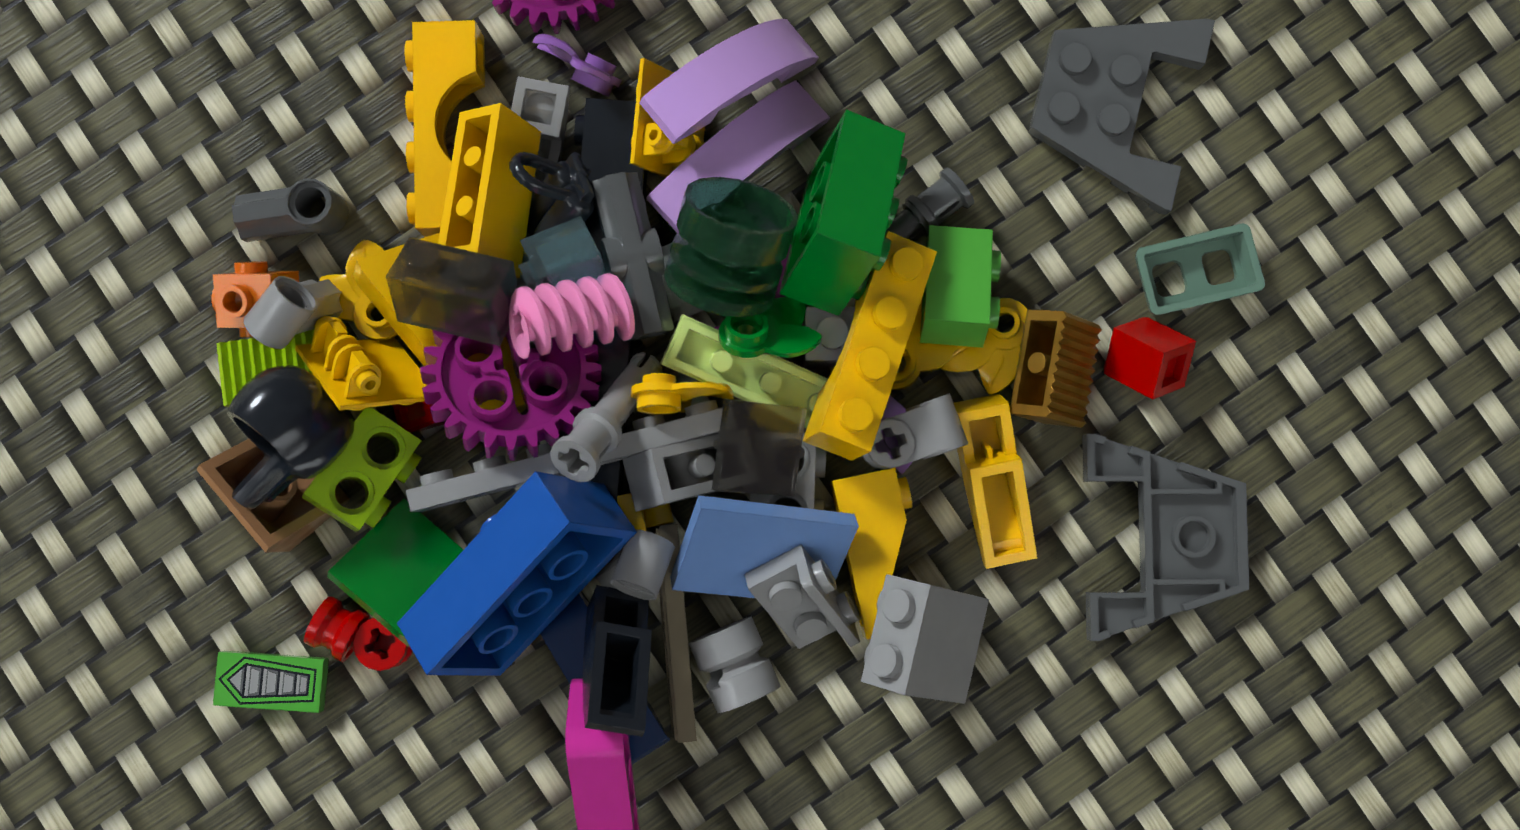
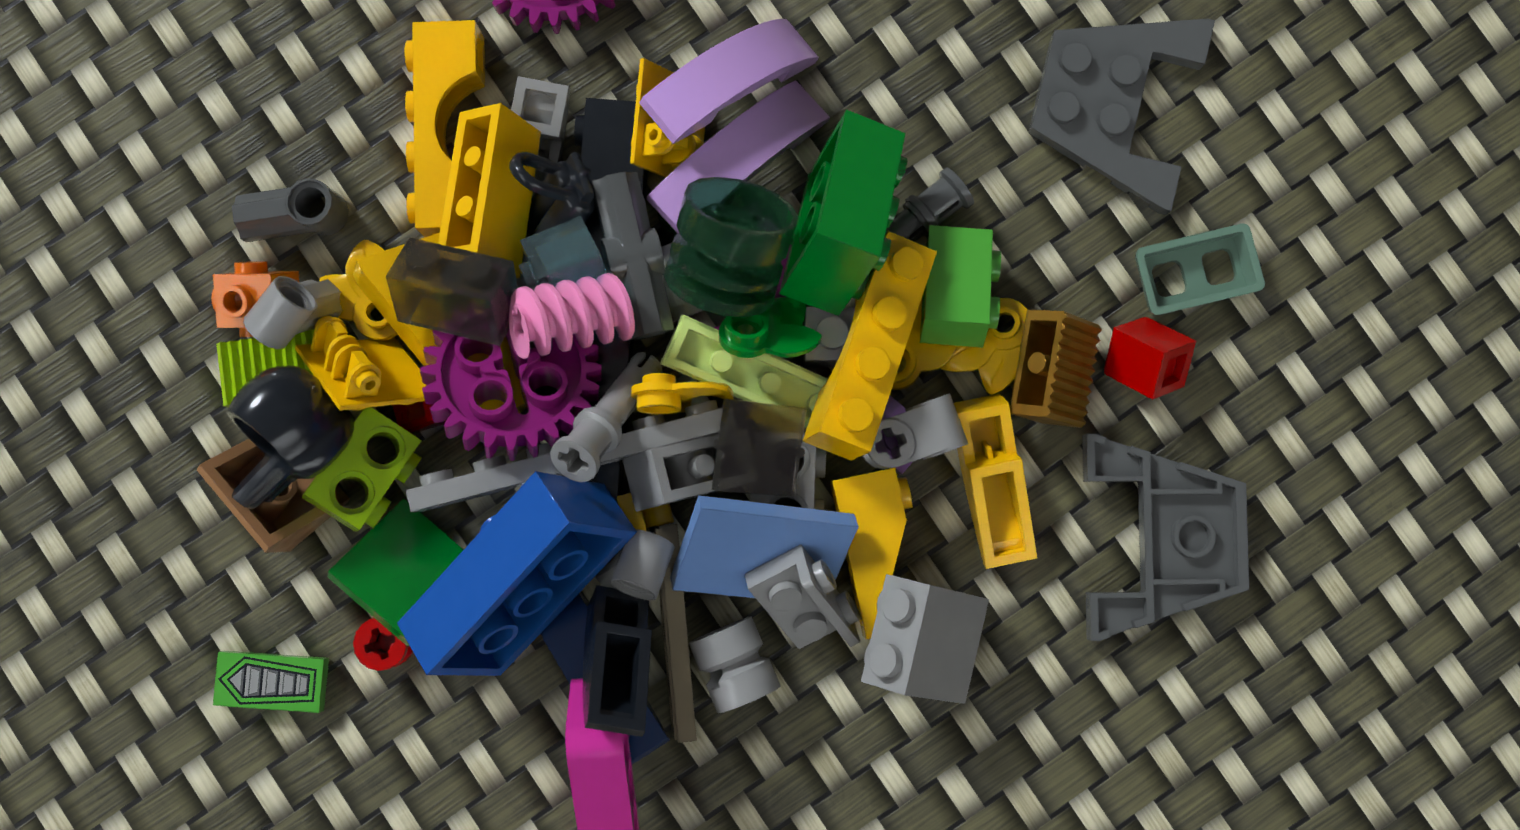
red wheel [303,596,370,662] -> none
medium lavender plate [532,34,622,97] -> none

